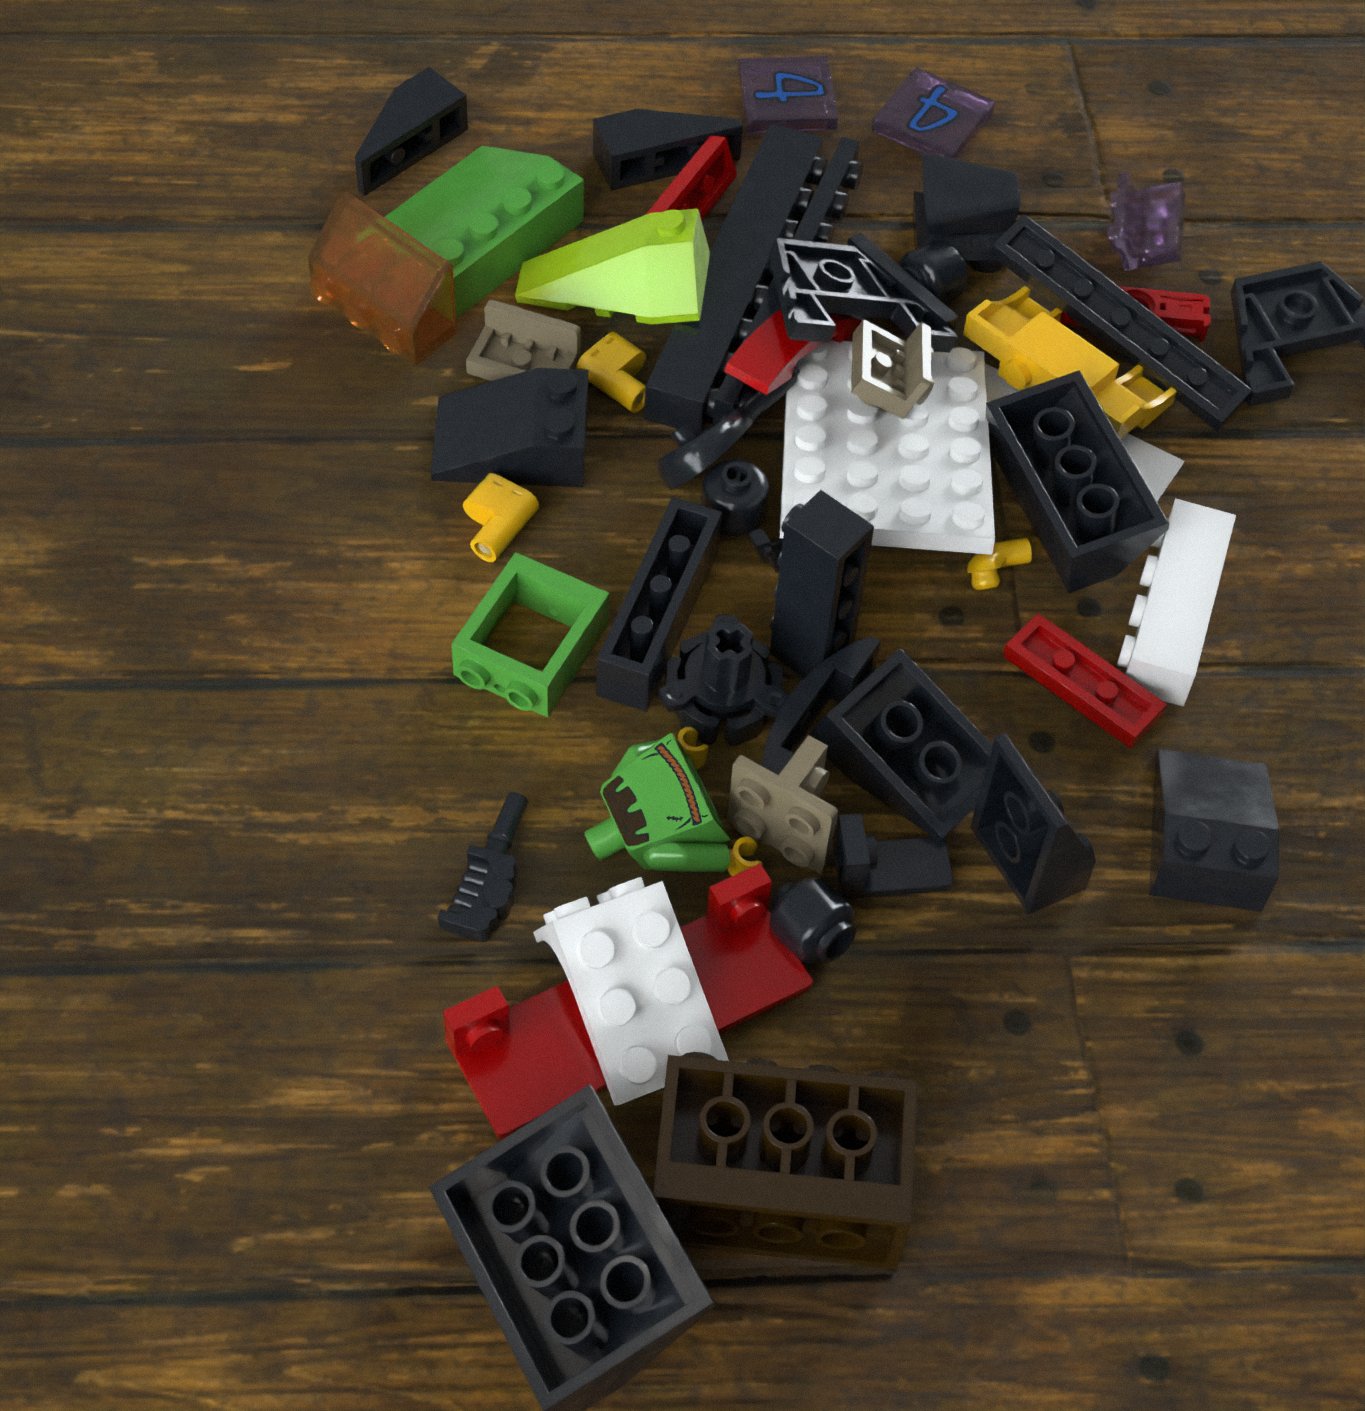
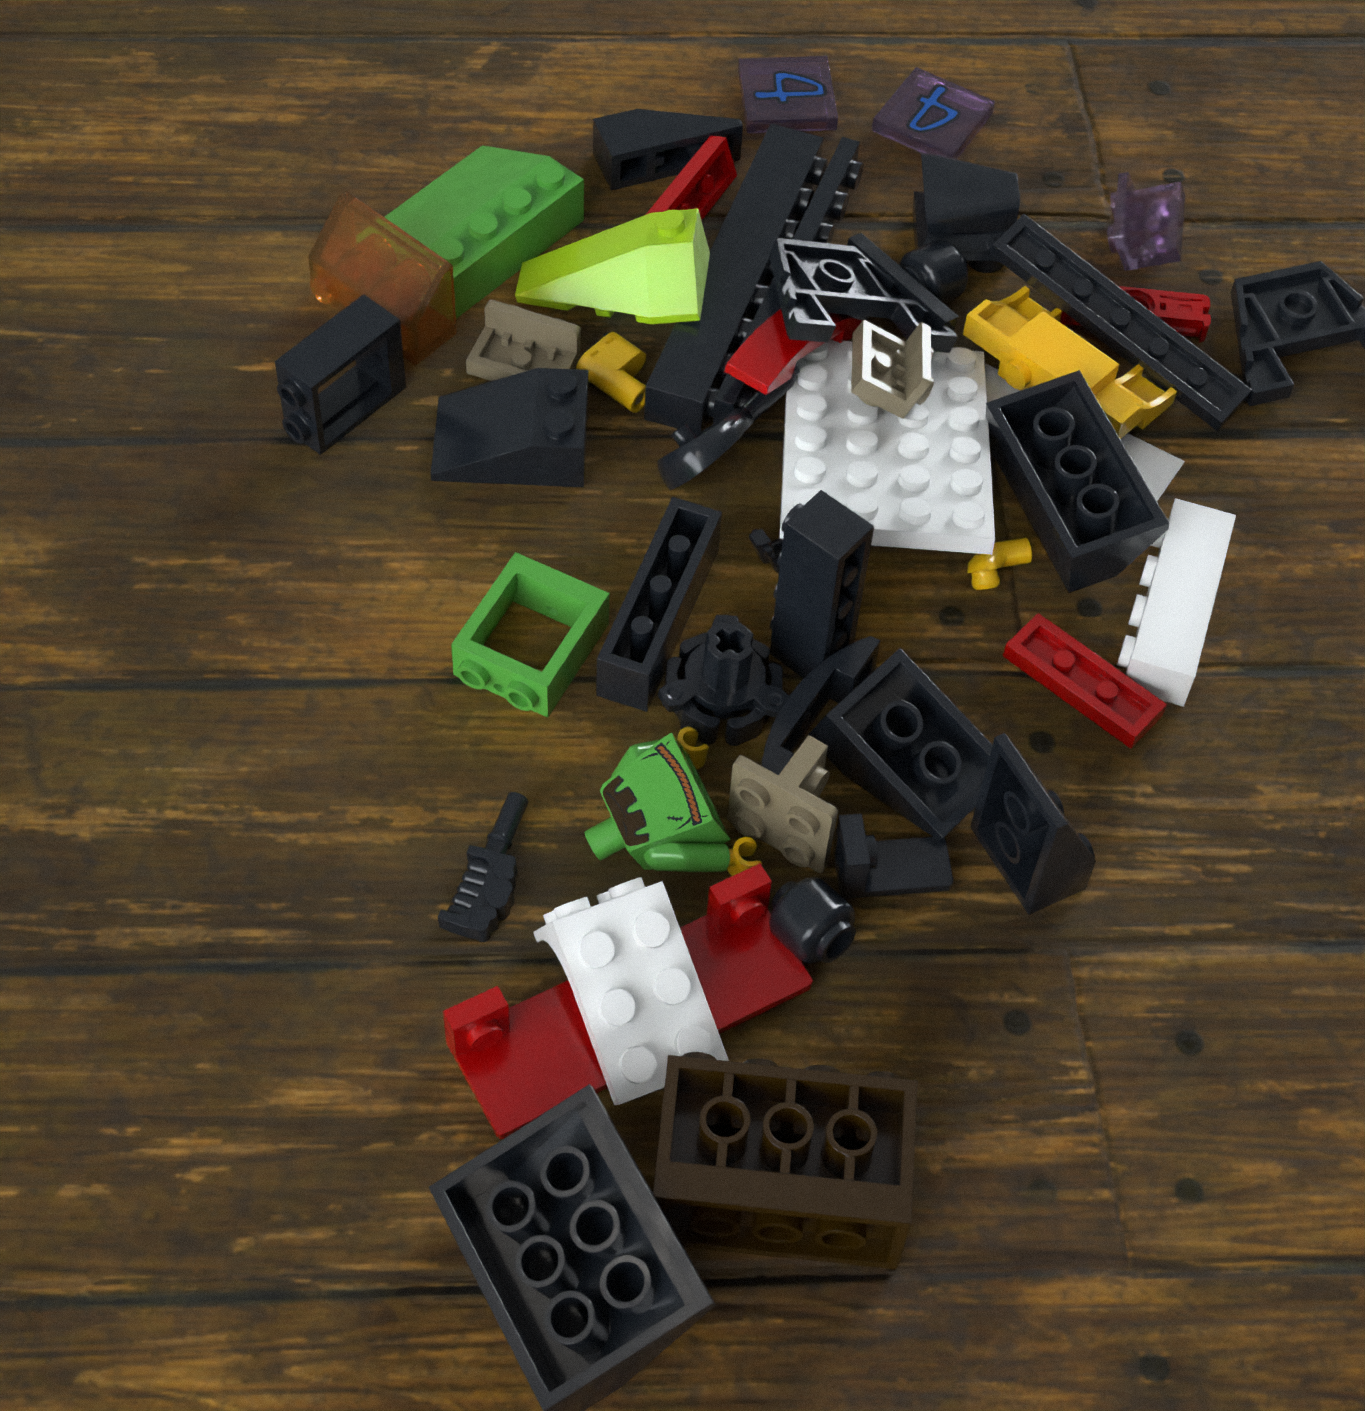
black slope [355,67,468,196] -> none
yellow piece [463,473,539,562] -> none
black head [701,459,770,536] -> none
black slope [1149,749,1279,912] -> none
none -> black window [275,294,406,455]

